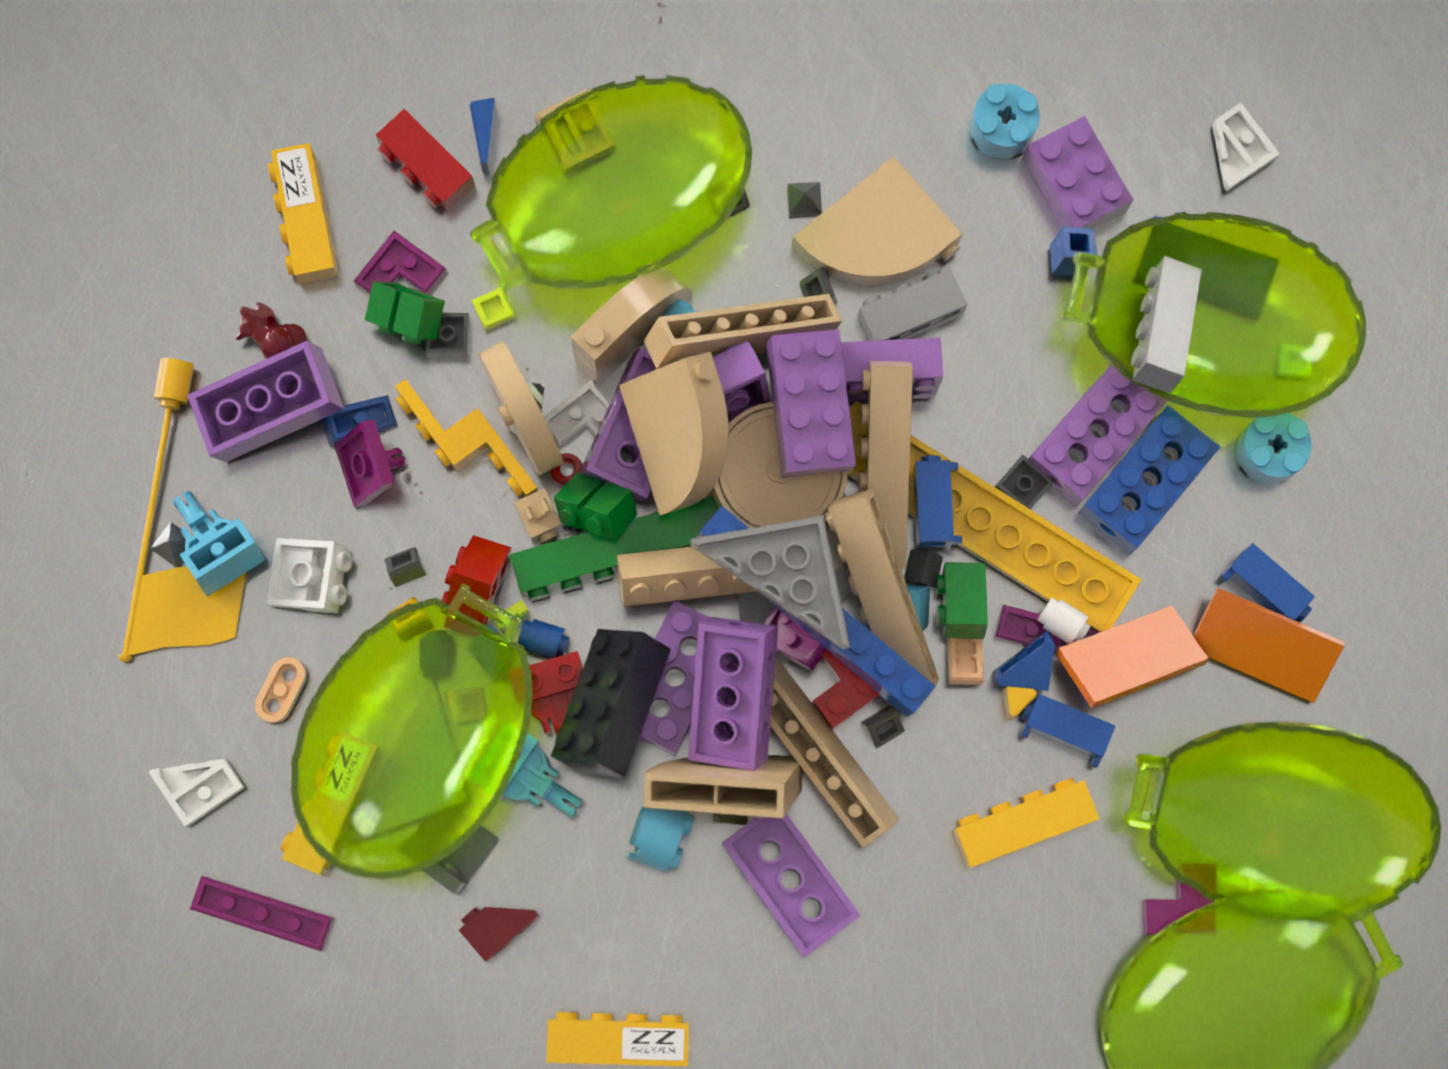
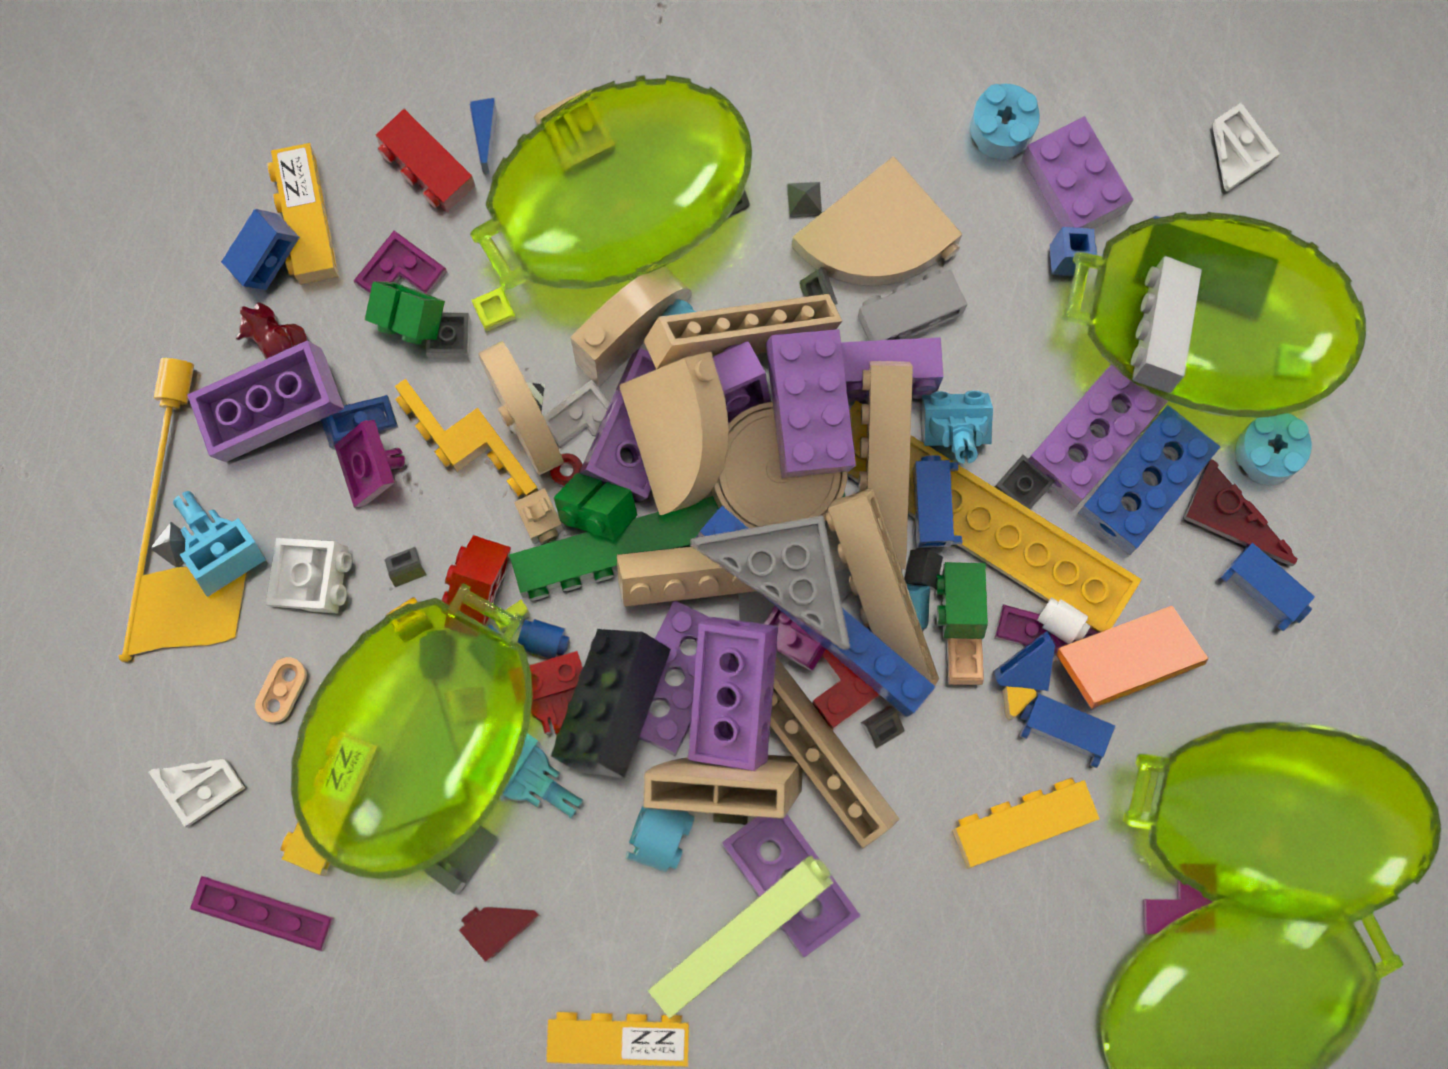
orange tile [1193,587,1344,703] -> none
none -> blue brick [221,209,300,290]
none -> yellowish green brick [648,855,833,1019]
none -> medium azure brick [921,390,993,464]
none -> dark red wing [1184,459,1298,566]

